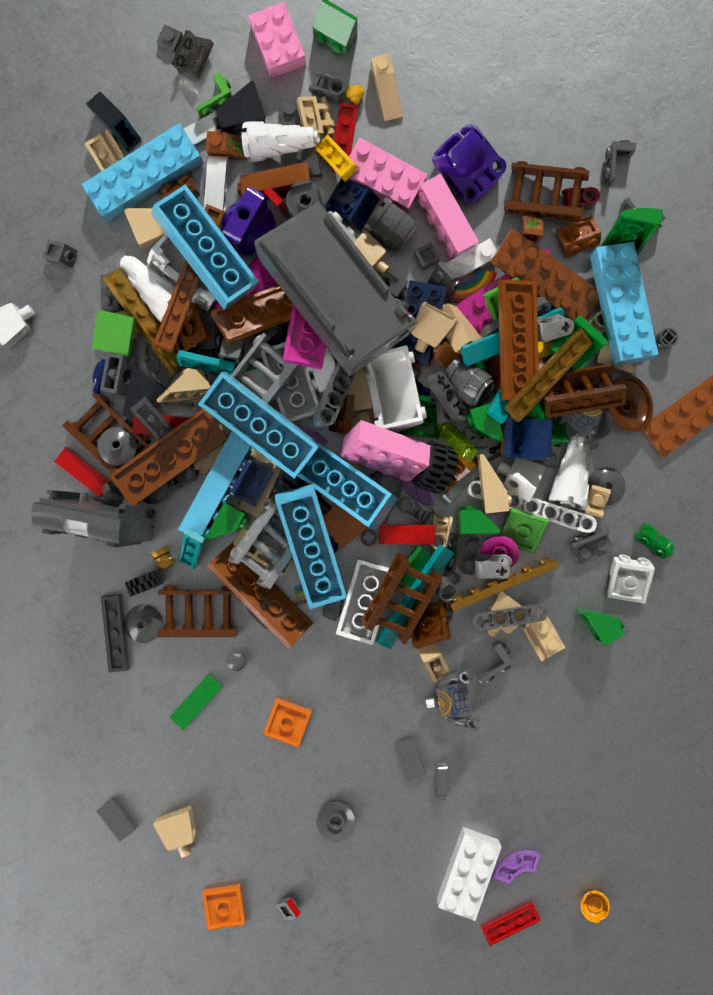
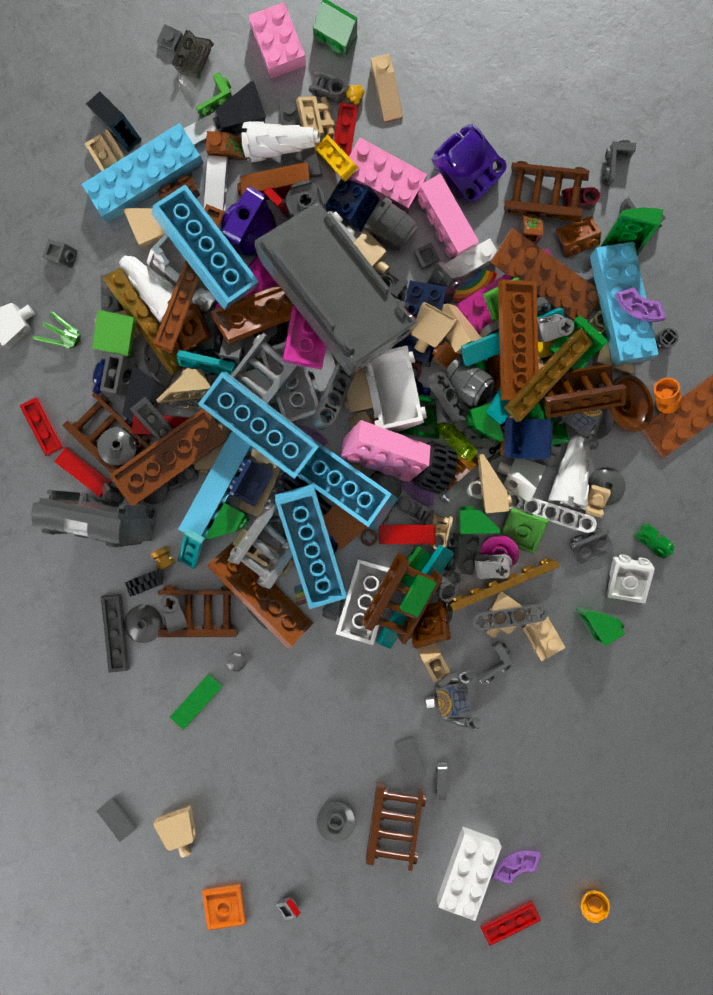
orange tile [263,698,312,748] -> none
reddish brown plate [329,394,355,434] -> none
none -> red tile [20,397,64,457]
none -> bright green plant [33,312,81,349]
none -> dark grey piece [161,595,188,633]
none -> reddish brown fence [366,782,426,871]
none -> green tile [399,574,437,617]
none -> medium lavender tile [614,287,666,322]
none -> orange wheel [654,378,682,413]

